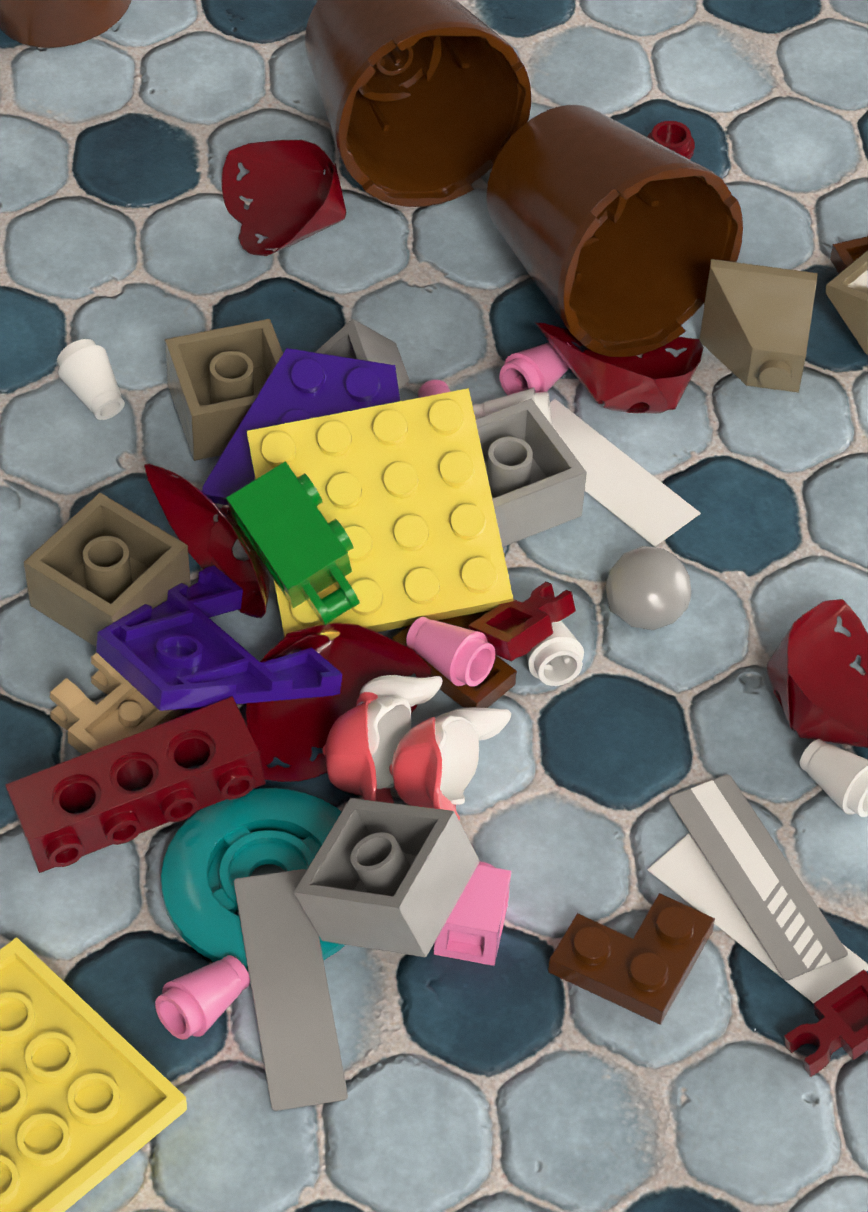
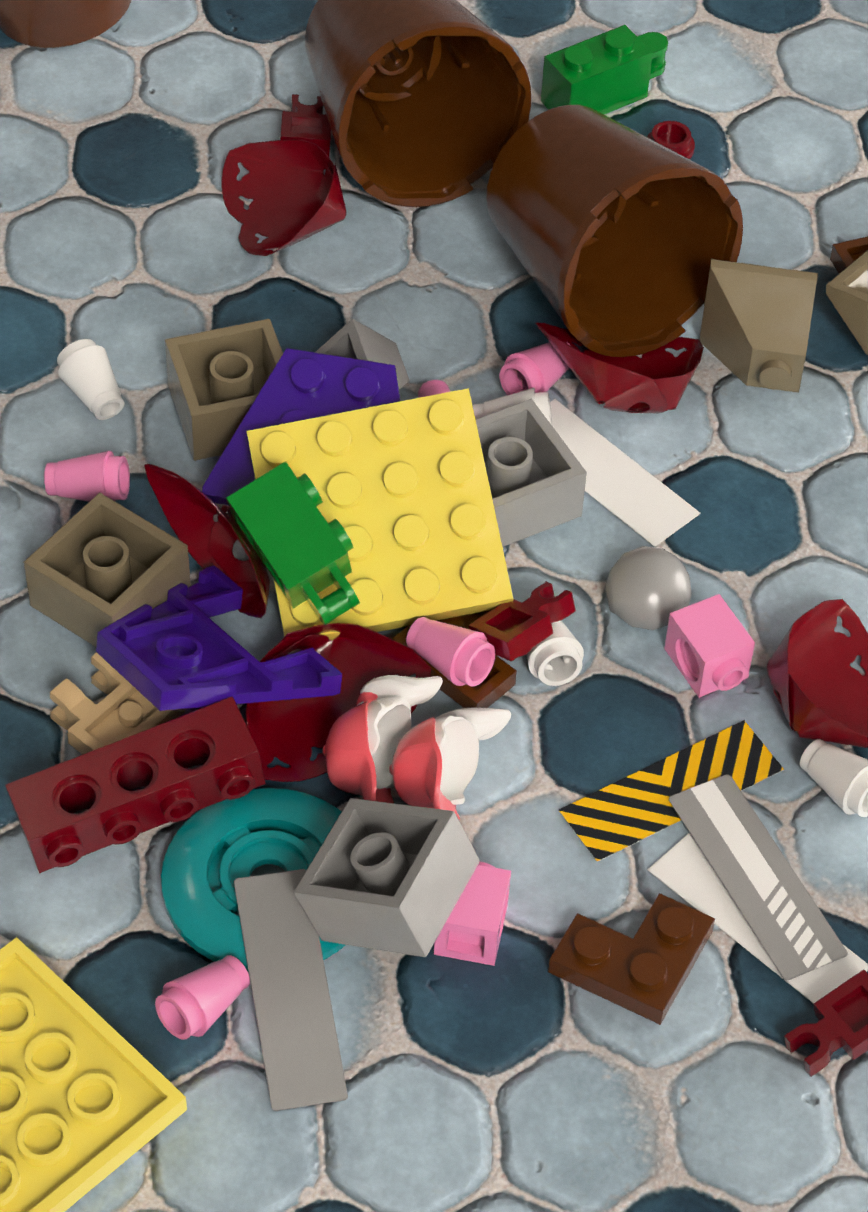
none -> bright pink cone [44,451,130,502]
none -> dark red plate [280,94,331,157]
none -> green brick [541,25,668,114]
none -> sticker [559,720,784,862]
none -> bright pink brick [664,594,755,698]

